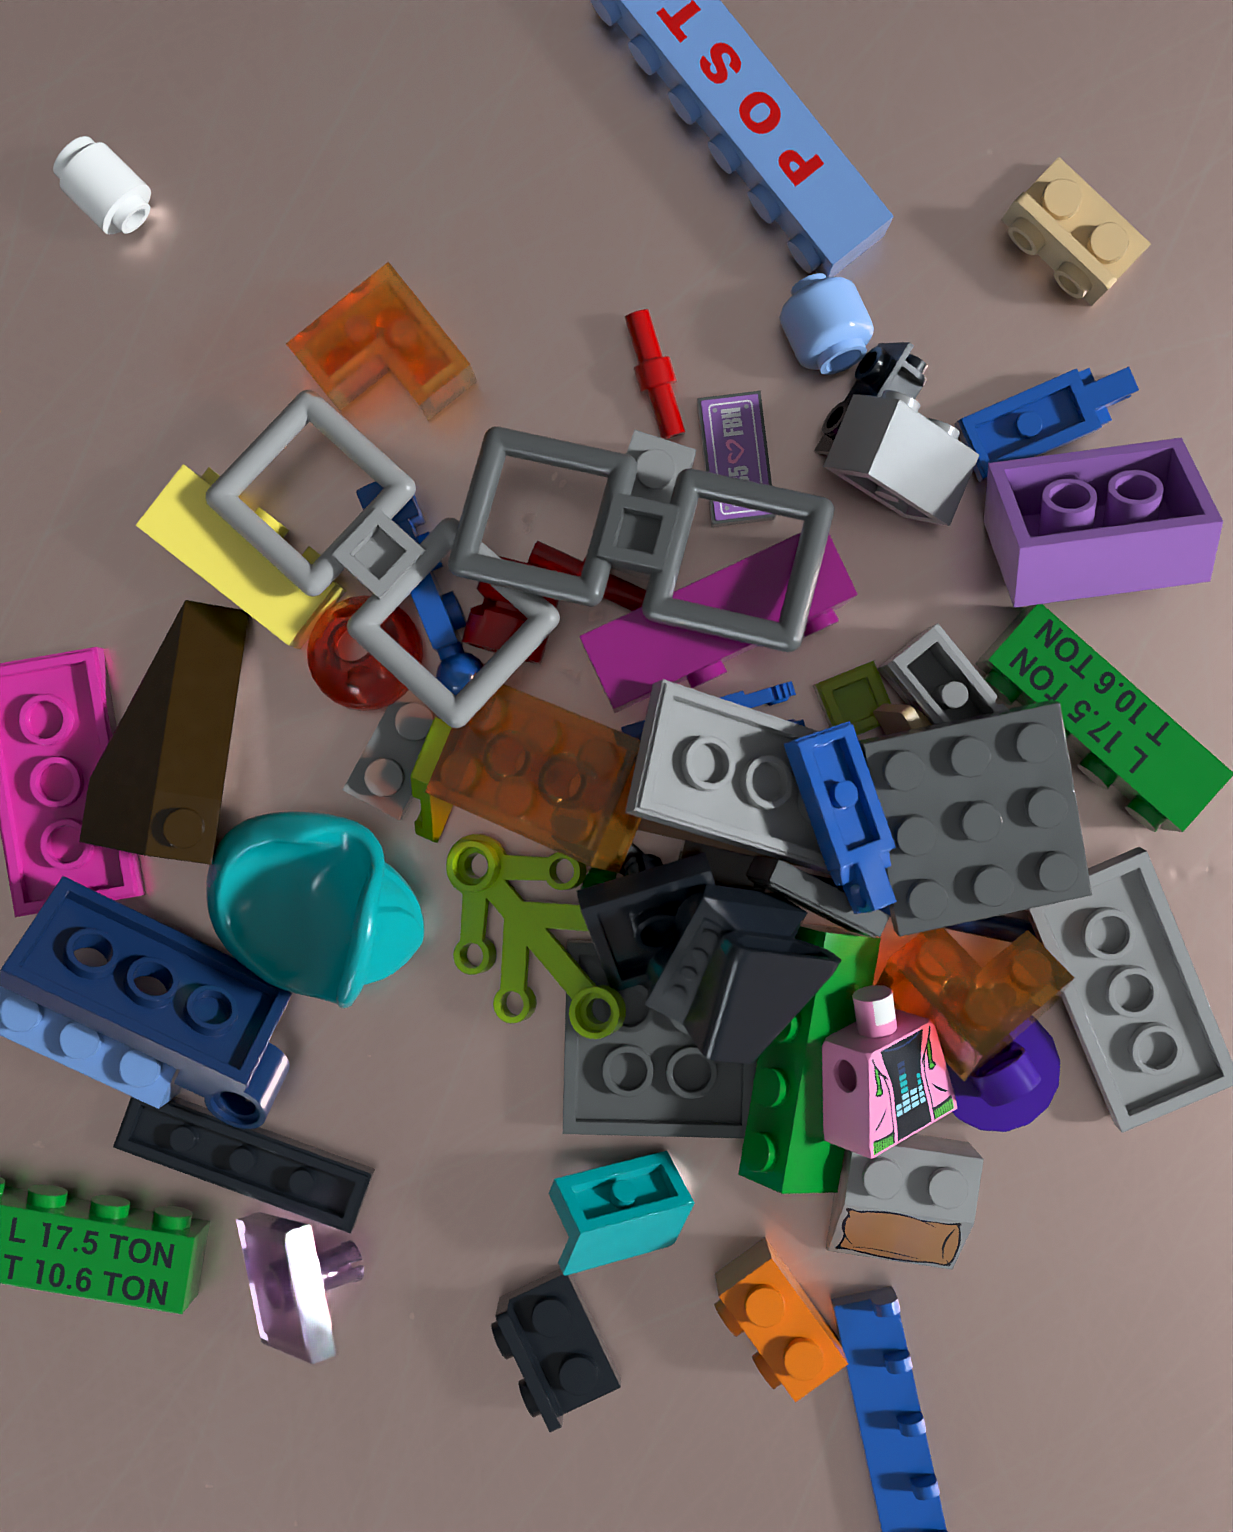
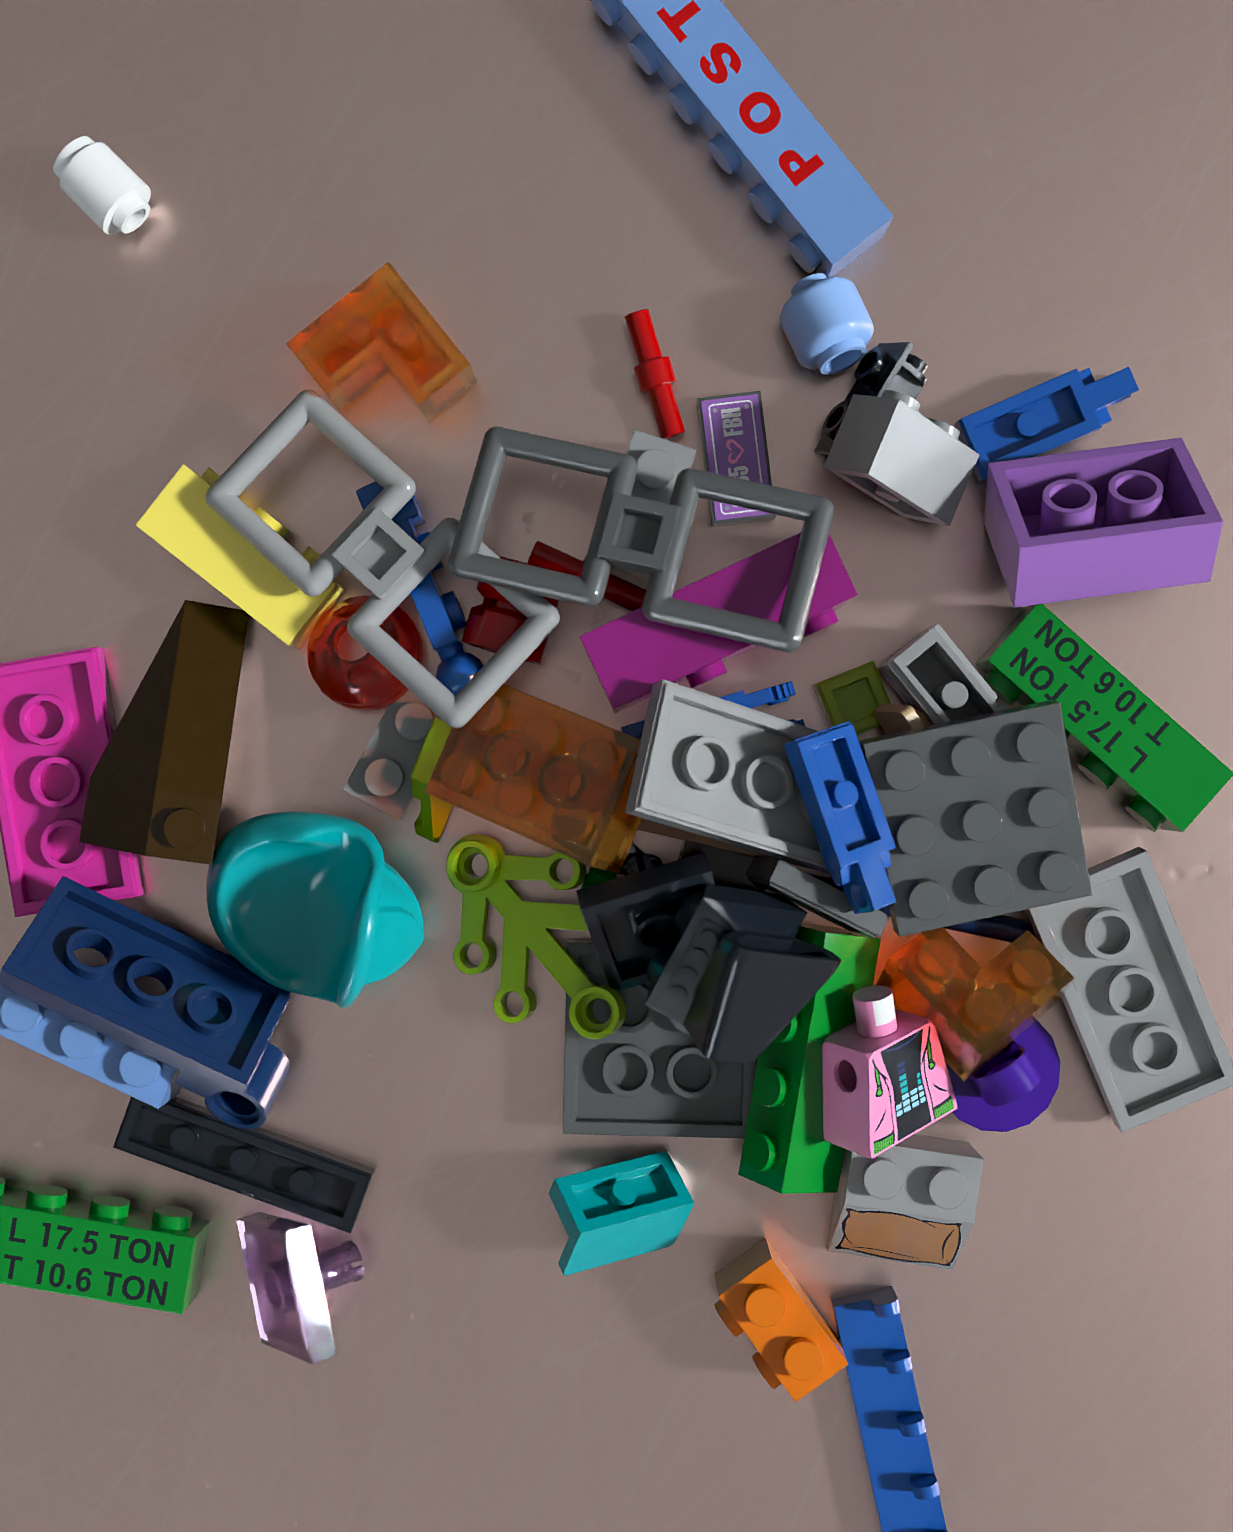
black bracket [491,1269,621,1432] -> none
tan bracket [1001,157,1151,306] -> none

